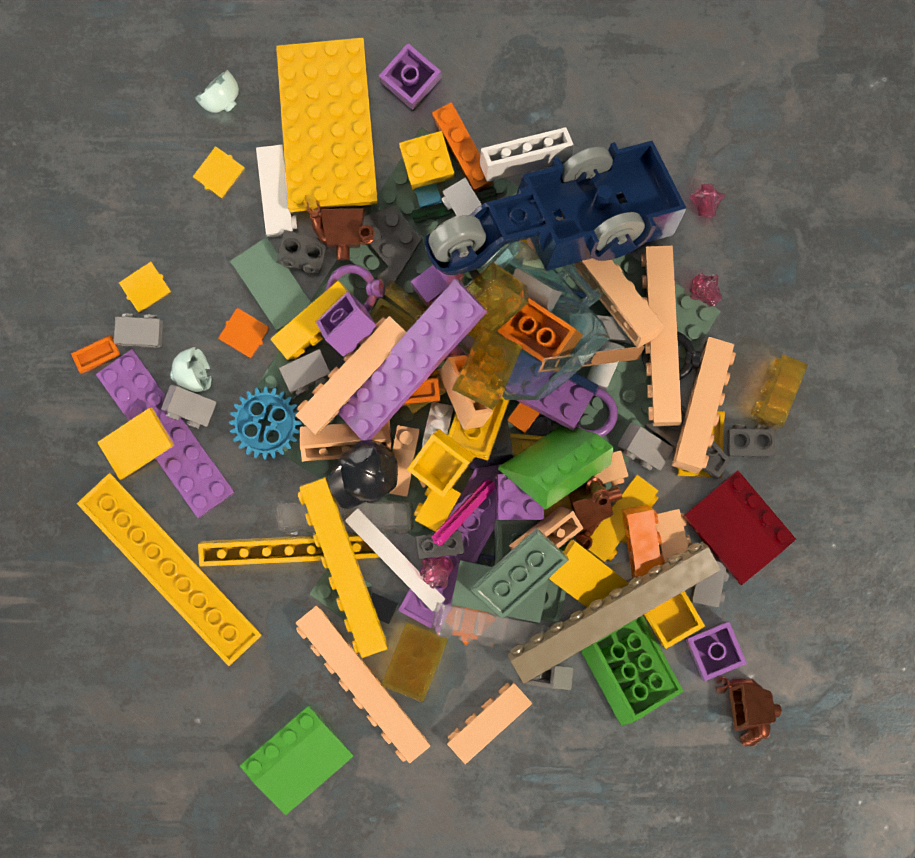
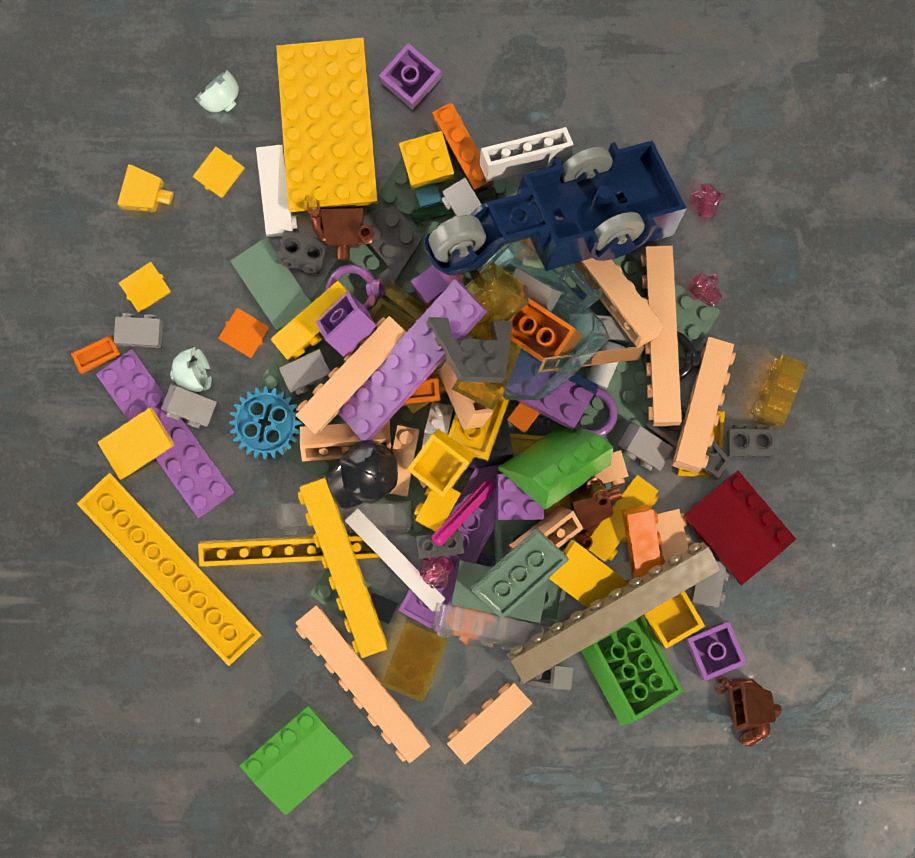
none -> yellow torso [117,164,173,212]
none -> dark grey wing [426,317,513,383]

